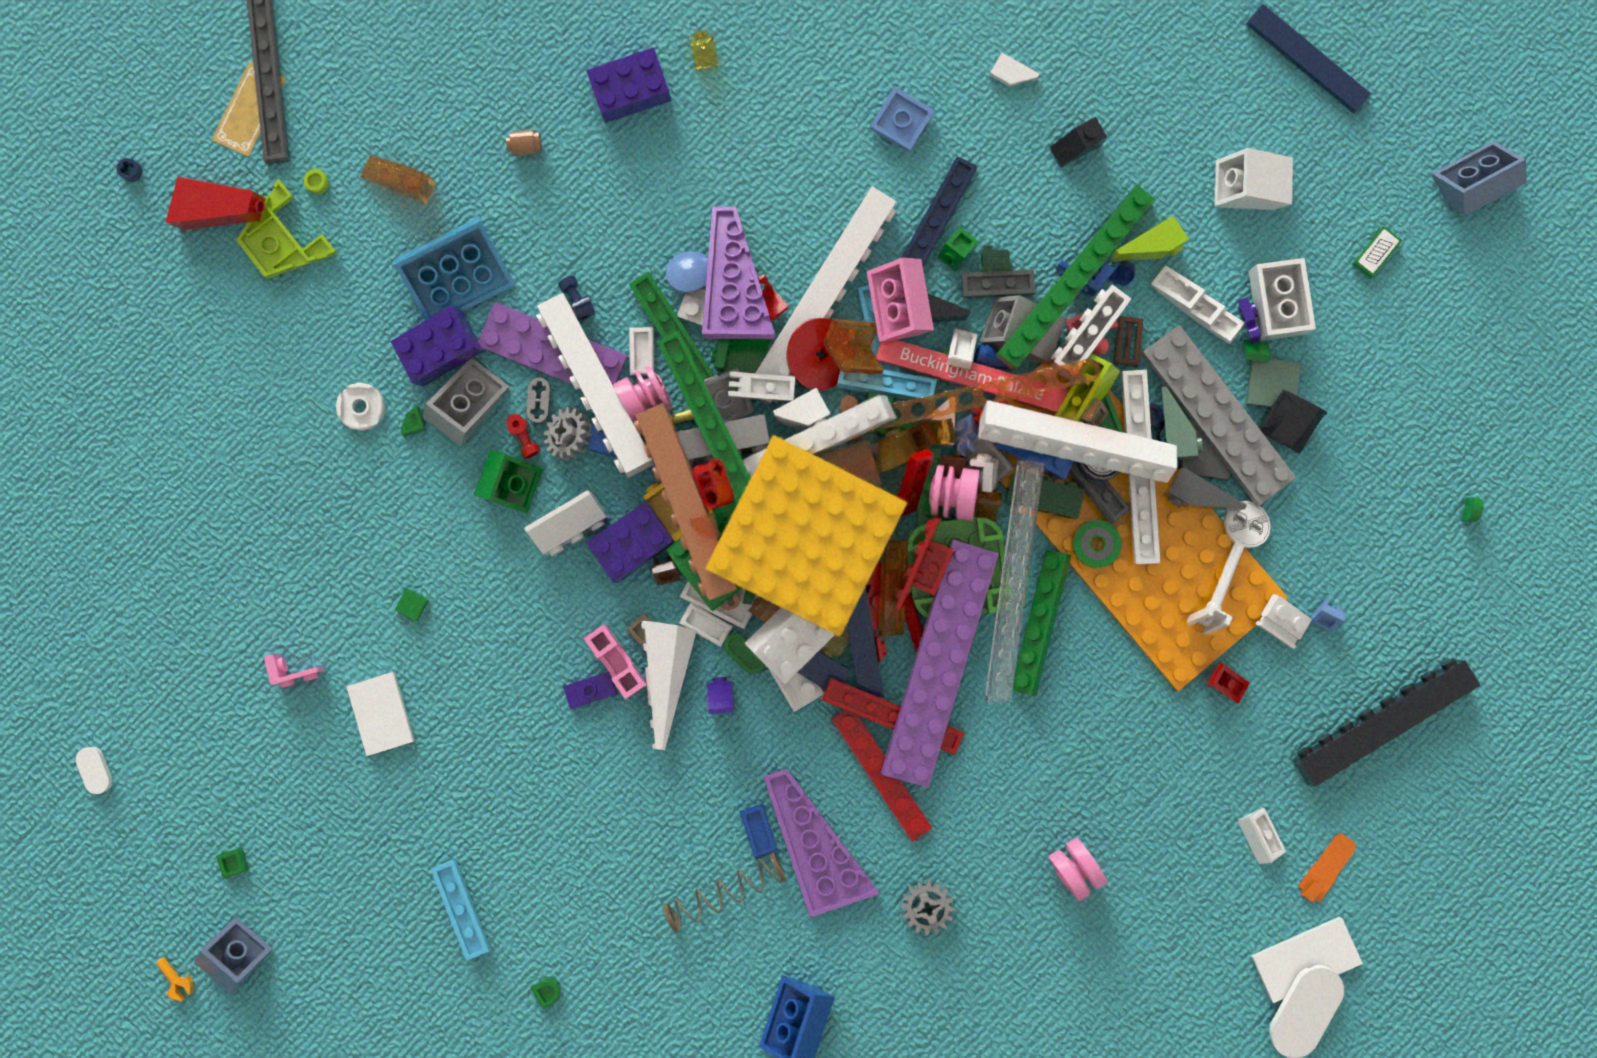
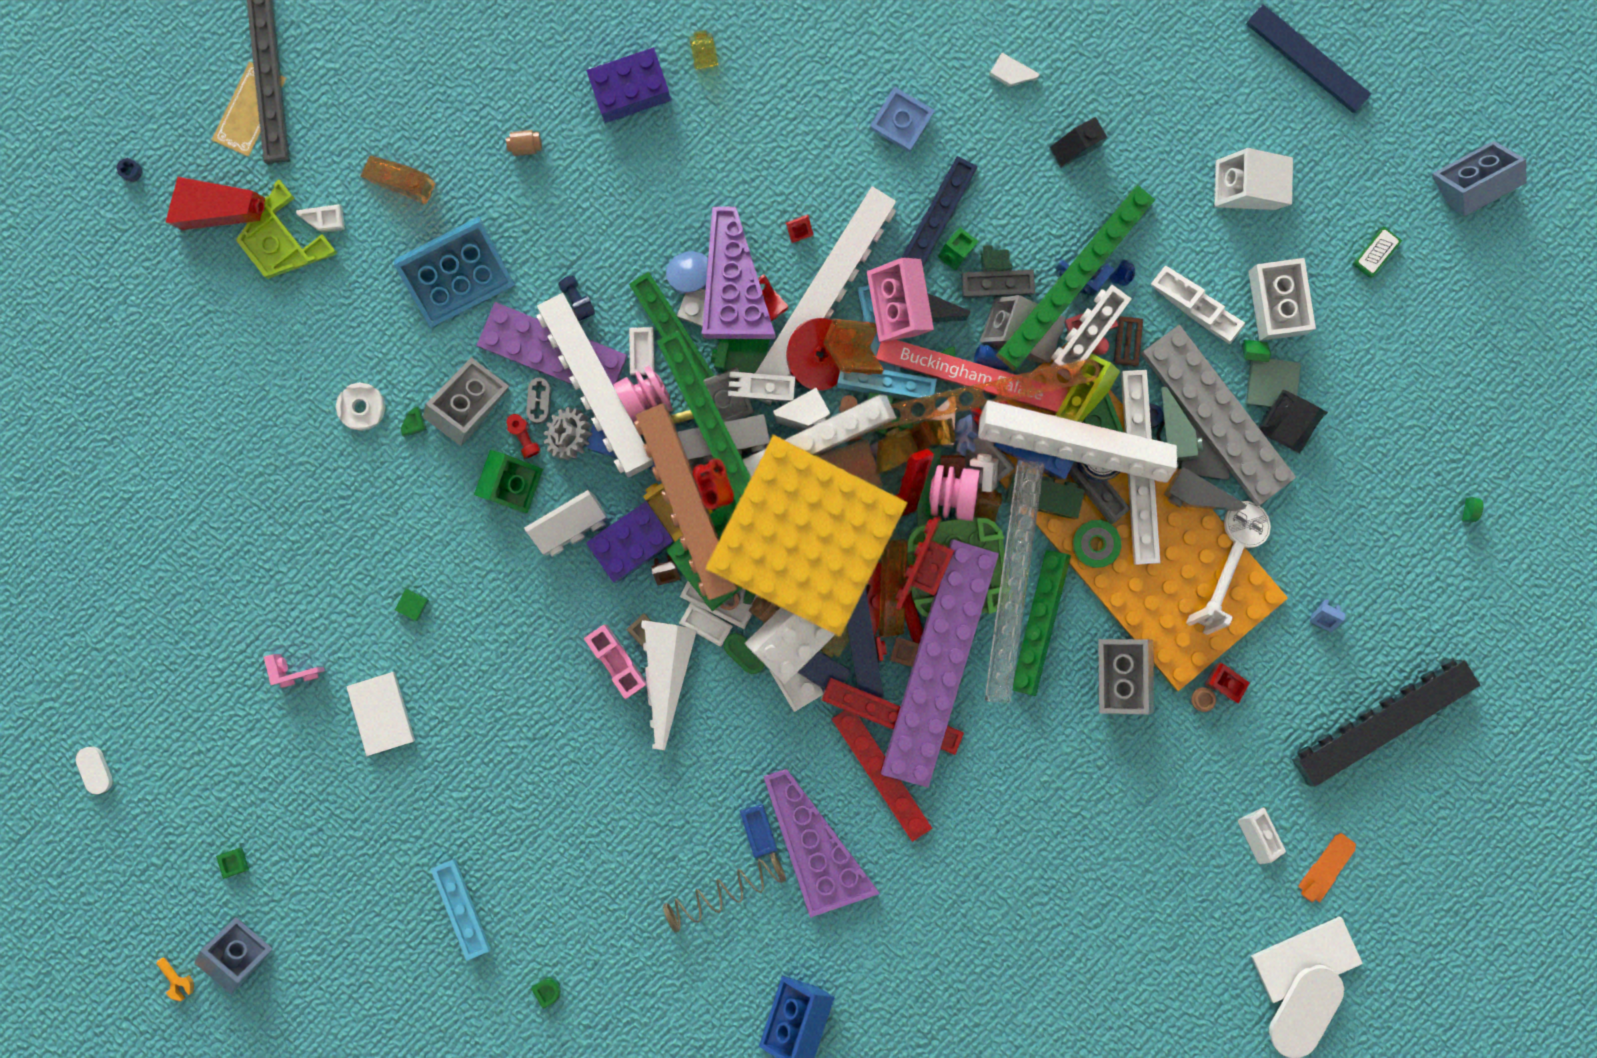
lime tile [303,169,329,195] -> none
dark purple brick [390,305,483,386] -> none
dark purple plate [563,671,617,709] -> none
clear orange tile [689,513,721,538] -> none
dark purple slope [707,677,735,714] -> none
light grey gear [901,879,955,935] -> none
white tile [947,328,978,370] -> none
bright pink wheel [1048,837,1108,902] -> none
dark tan tile [1081,398,1108,427] -> none
lime slope [1109,216,1189,262] -> none
dark purple plate [1238,297,1261,343] -> none
white plate [1256,594,1312,649] -> none
none -> white tile [296,204,345,233]
none -> red slope [786,215,814,243]
none -> reddish brown tile [890,637,919,667]
none -> light grey brick [1099,639,1154,714]
none -> medium nougat plate [1191,687,1216,712]

